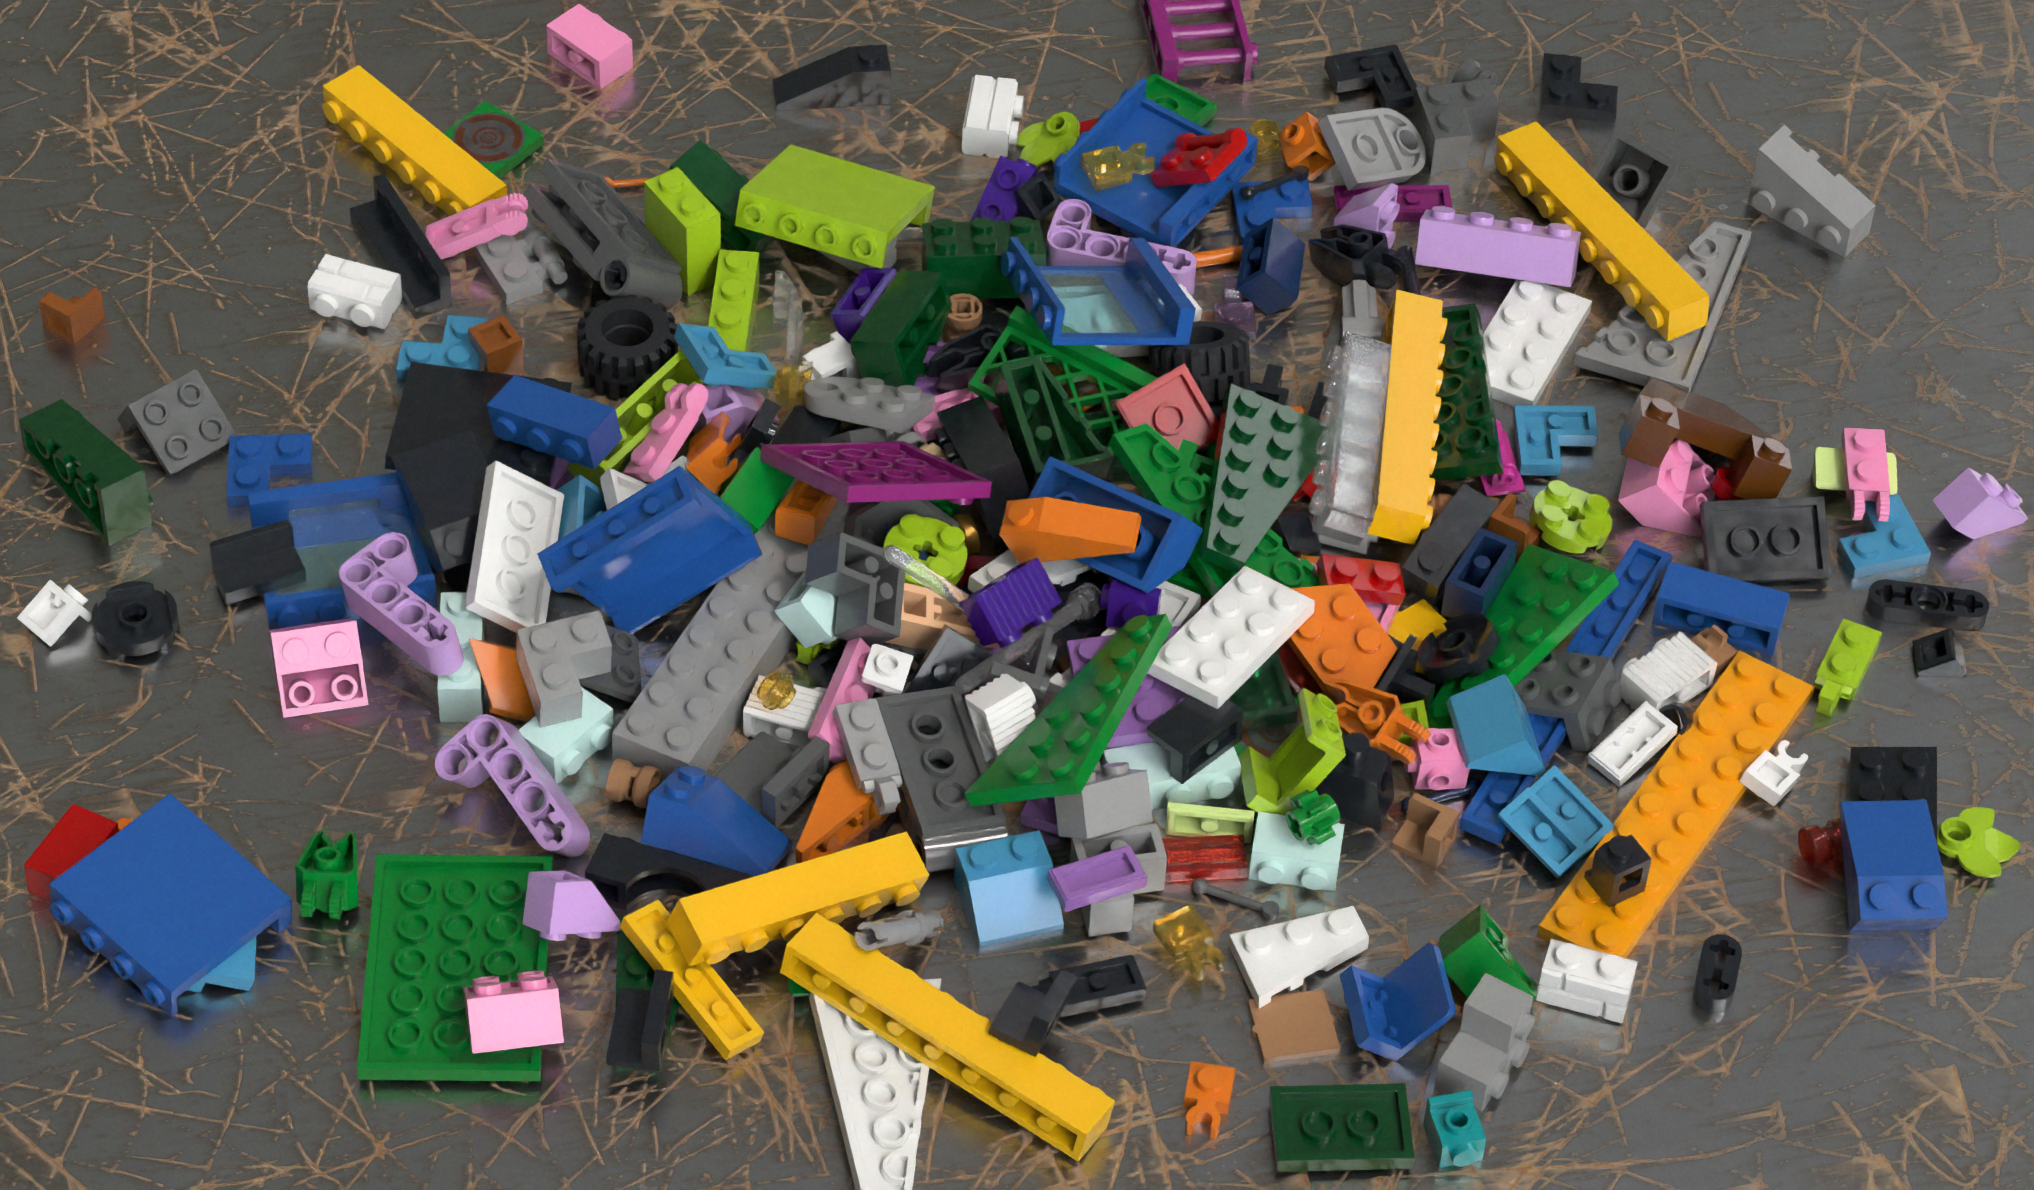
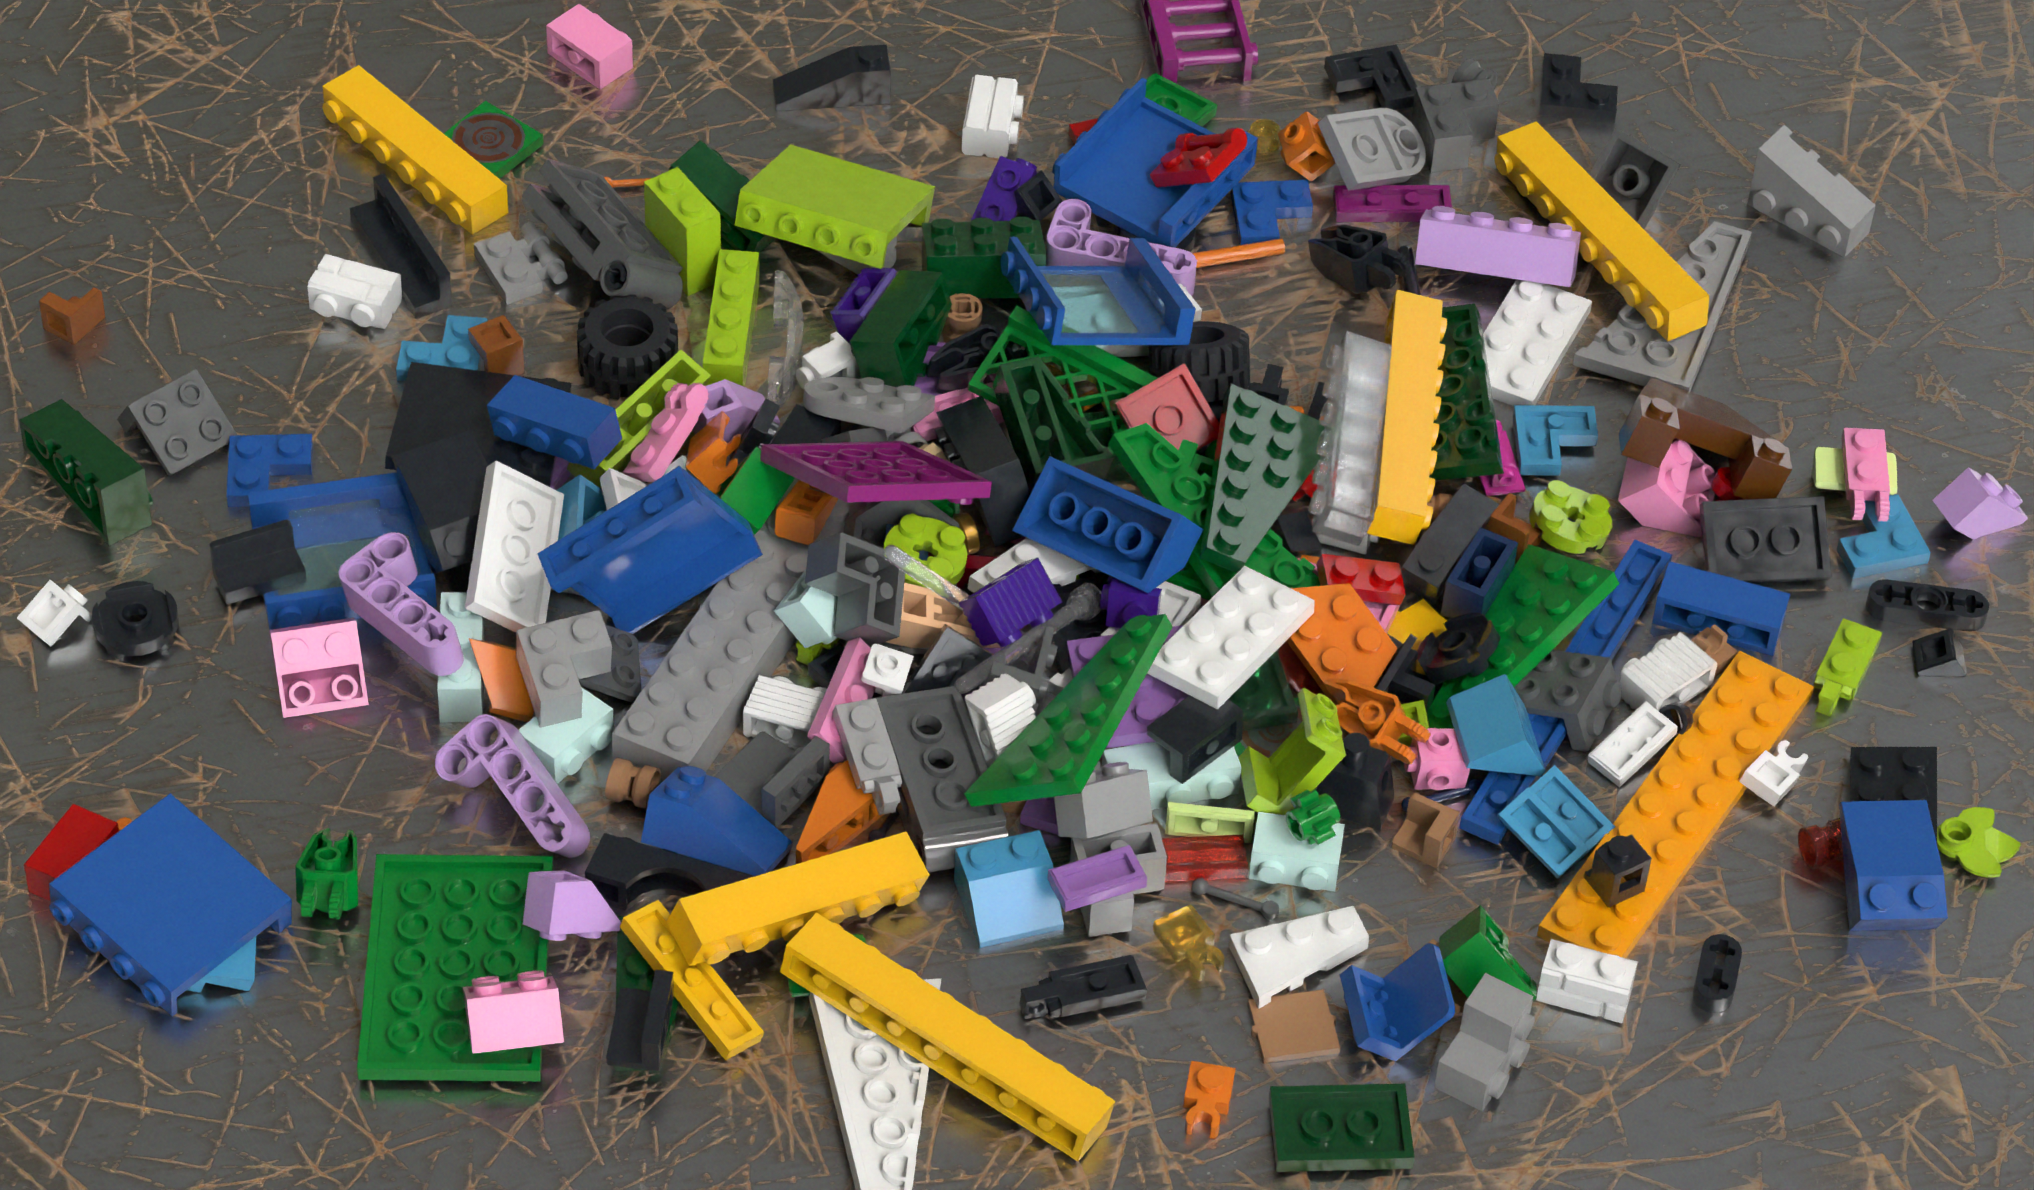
bright pink hinge [425,192,528,260] -> none
dark azure plate [674,323,779,390] -> none
clear yellow plate [757,670,796,711] -> none
clear yellow plate [774,360,813,407] -> none
light grey pin [855,909,944,951] -> none
black panel [988,969,1078,1057] -> none
orange slope [1000,497,1142,564] -> none
lime plate [1017,112,1080,167] -> none
clear yellow plate [1081,142,1155,191] -> none
clear purple plate [1213,276,1256,342] -> none
dark blue brick [1236,217,1305,316] -> none
black hinge [1240,165,1309,201] -> none
lavender slope [1333,183,1400,249] -> none
light grey piece [1339,280,1382,353] -> none
teal brick [1423,1090,1486,1168] -> none

